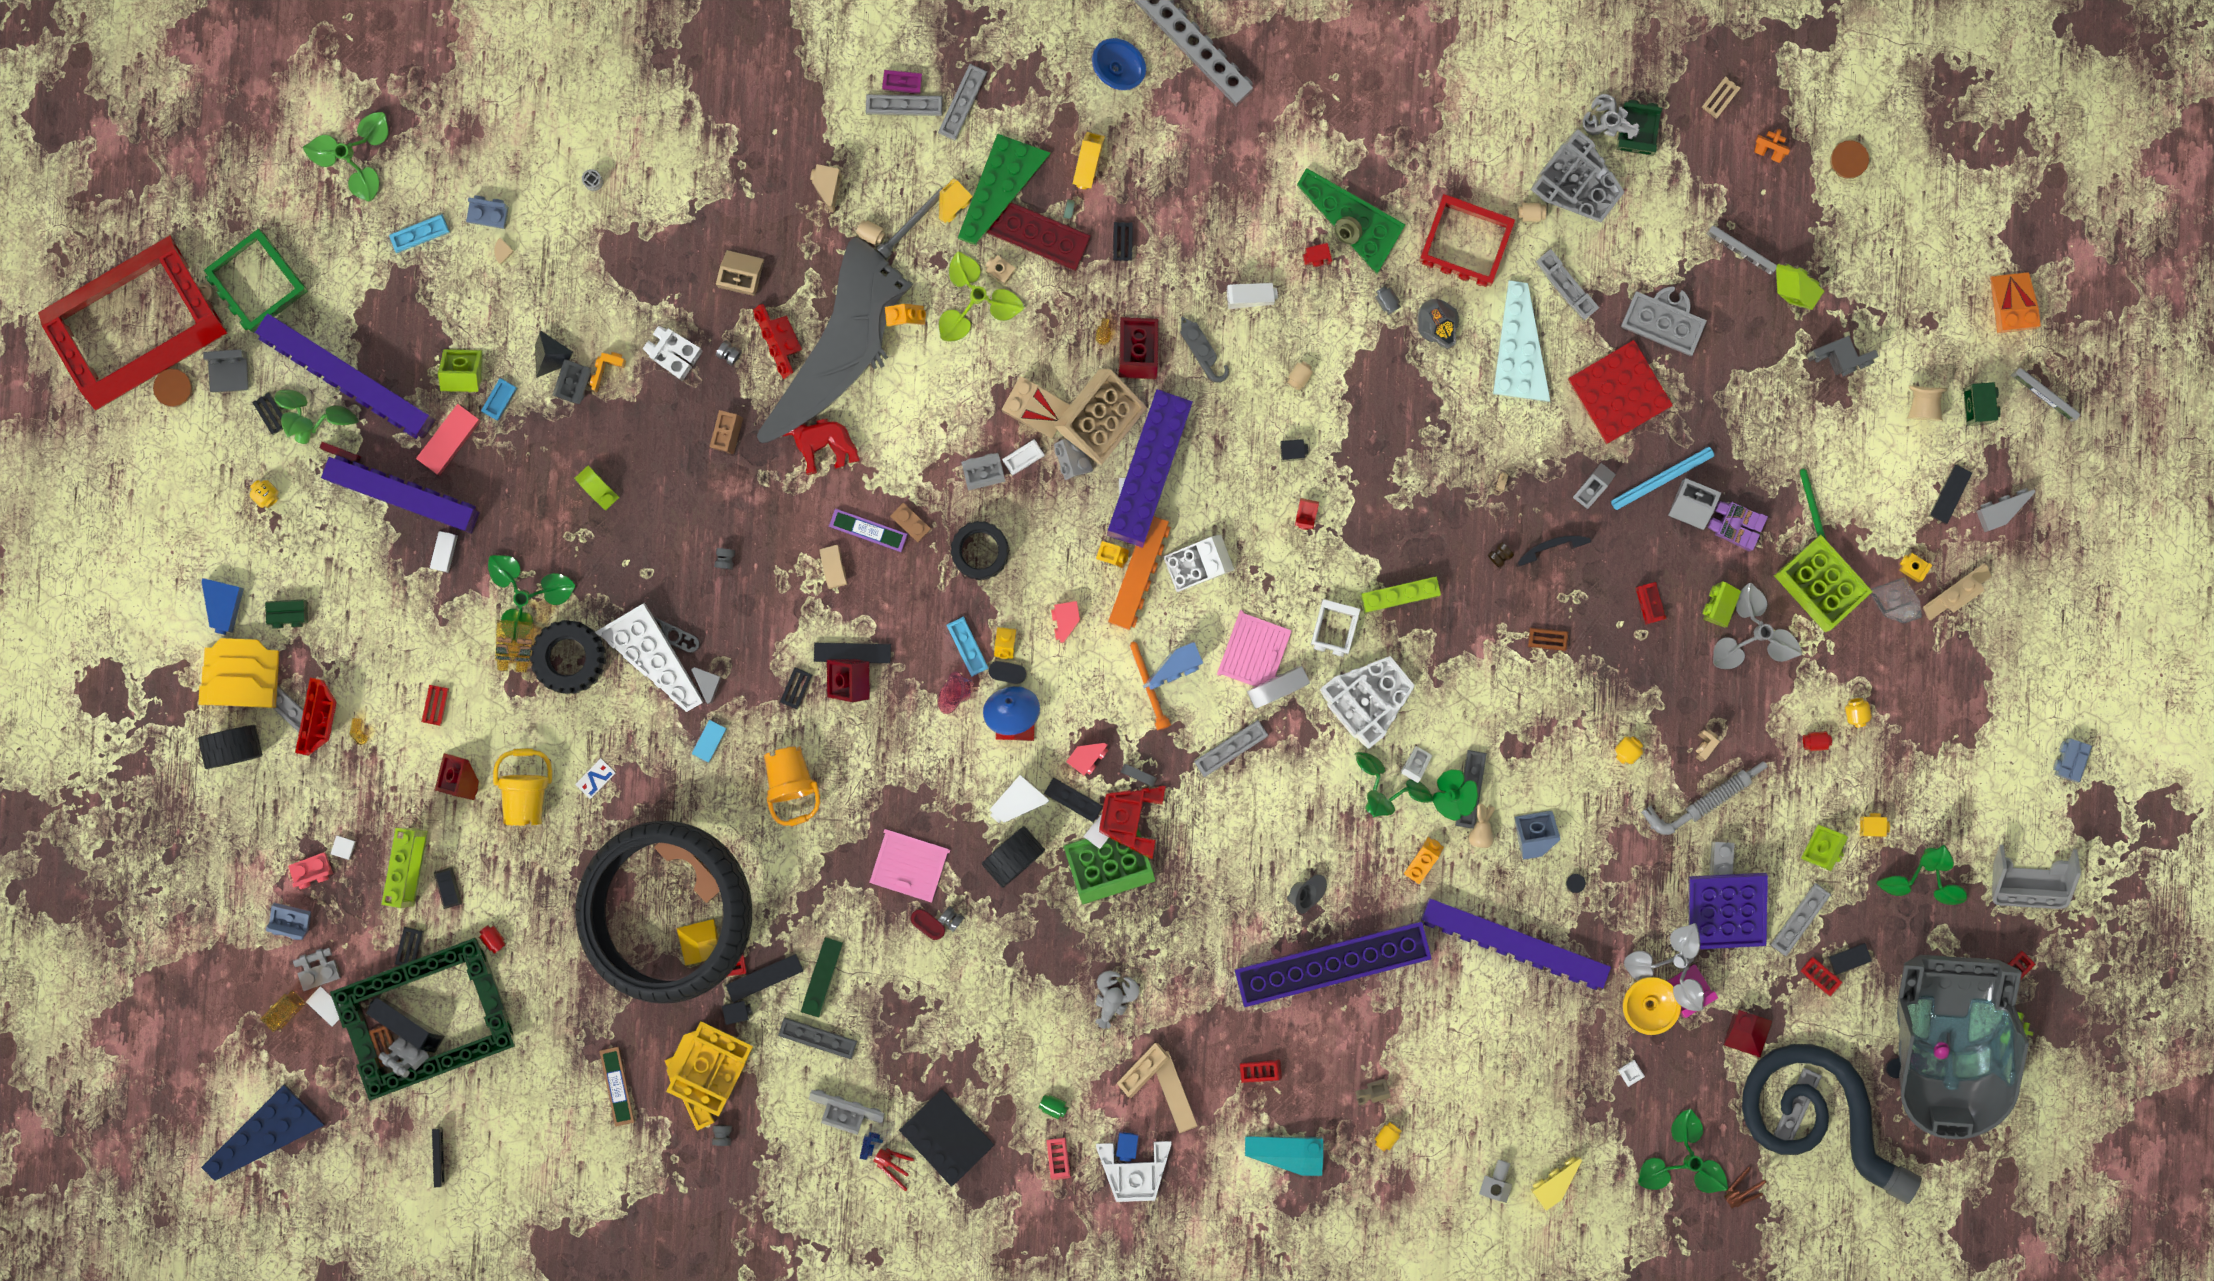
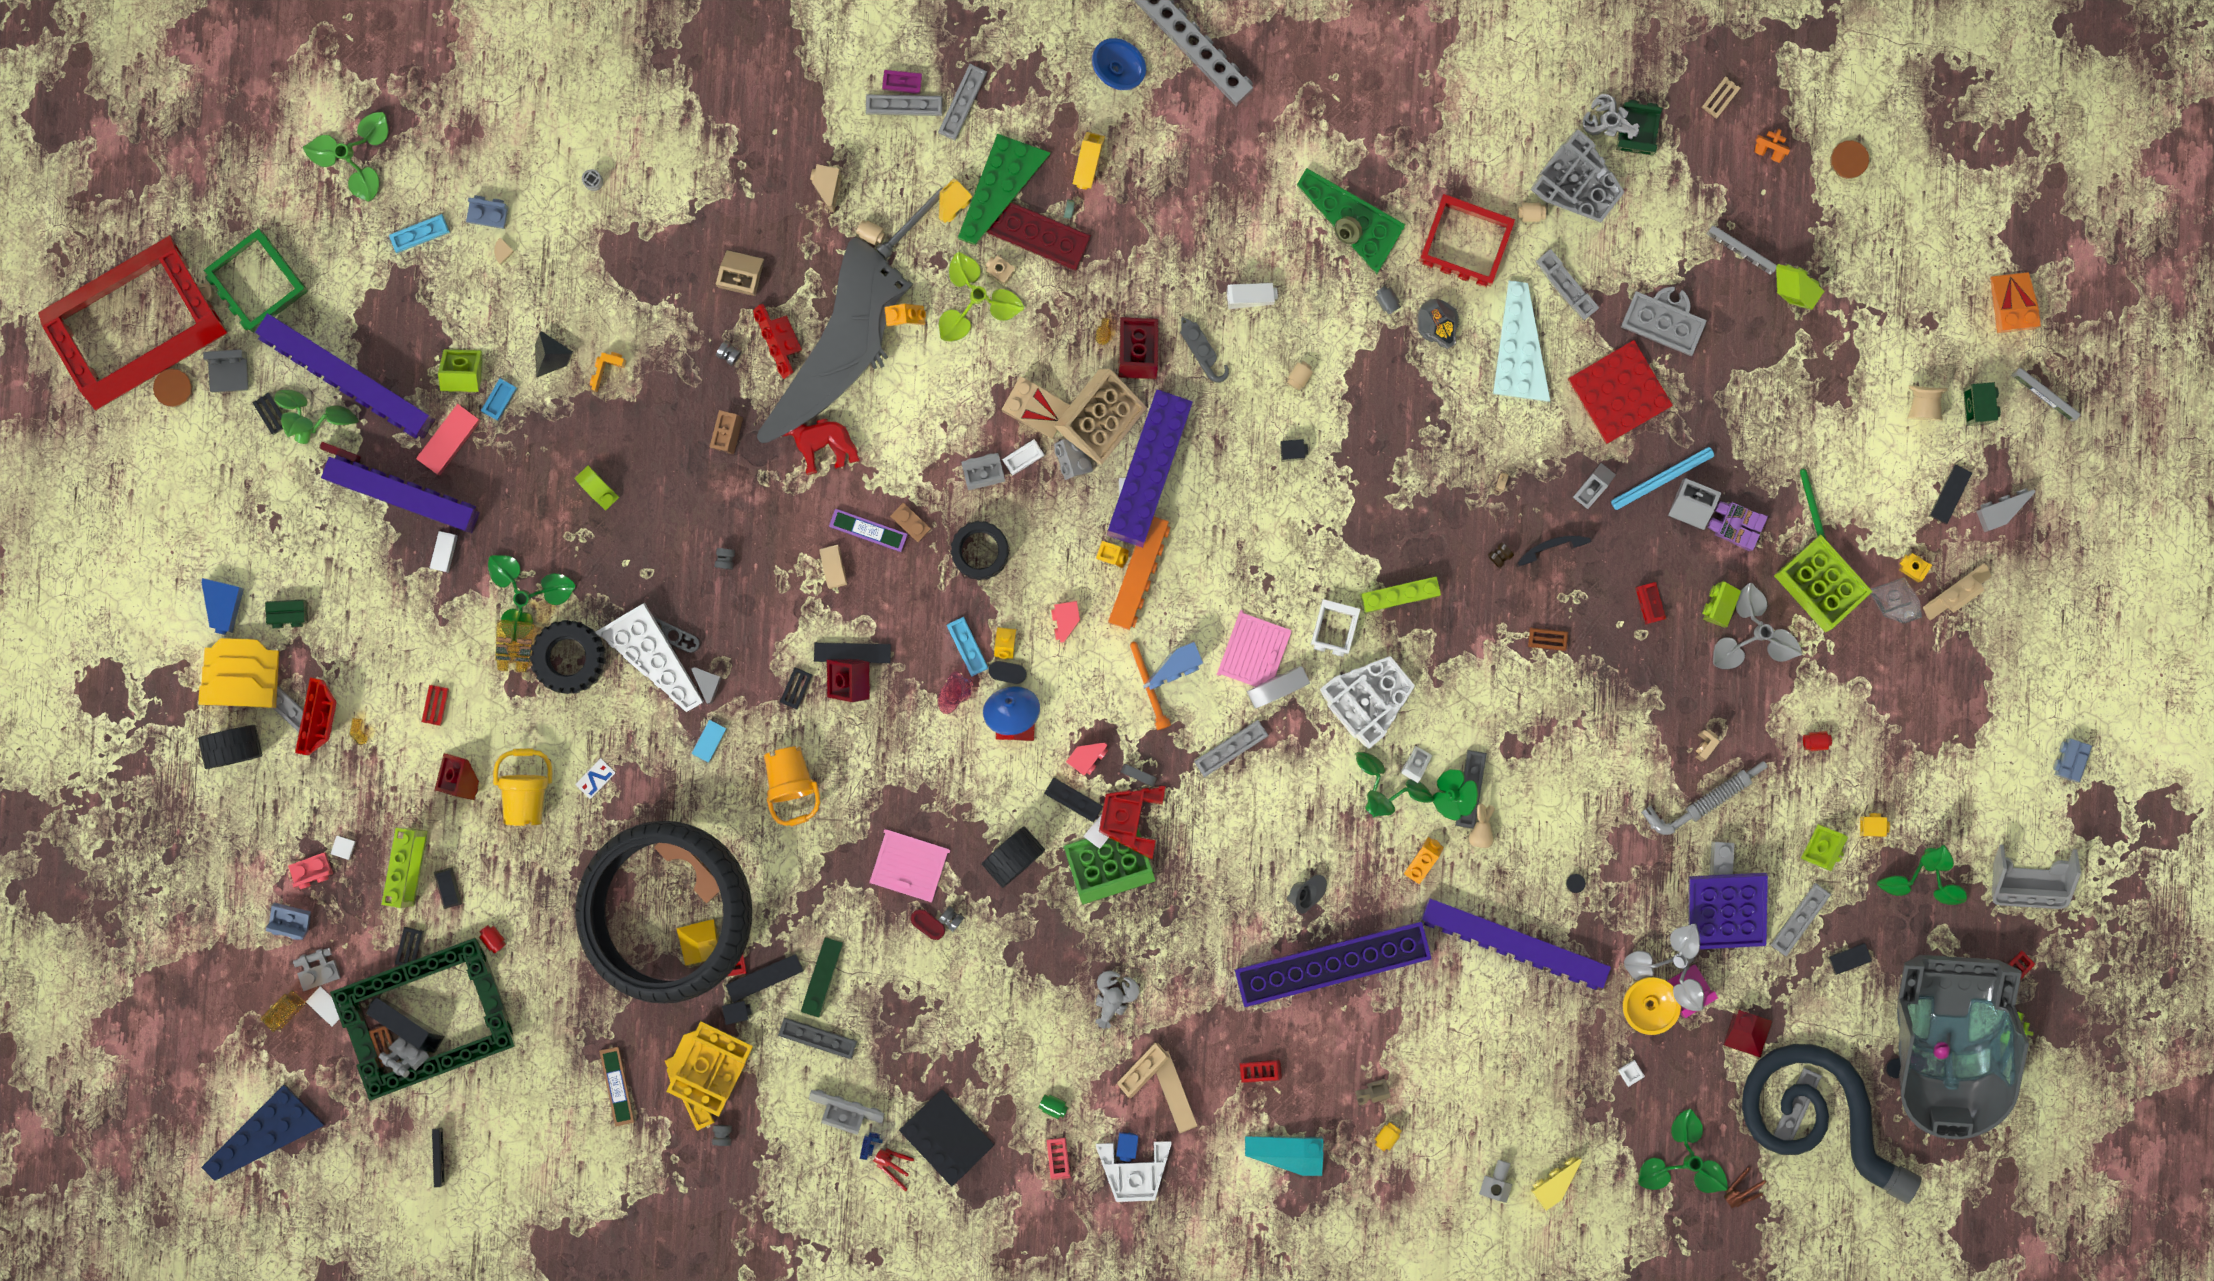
yellow head [250,480,279,508] -> none
dark grey bracket [552,359,592,404] -> none
white hips [643,326,703,382] -> none
white slope [990,775,1050,823] -> none
black tile [1113,222,1133,261] -> none
white slope [1163,535,1234,592] -> none
red bracket [1295,498,1319,530] -> none
red brick [1302,243,1332,267] -> none
sand blue slope [1514,810,1560,860] -> none
yellow head [1615,736,1644,764] -> none
red slope [1800,957,1843,998] -> none
dark grey bracket [1807,336,1879,377] -> none
yellow head [1845,698,1872,728] -> none

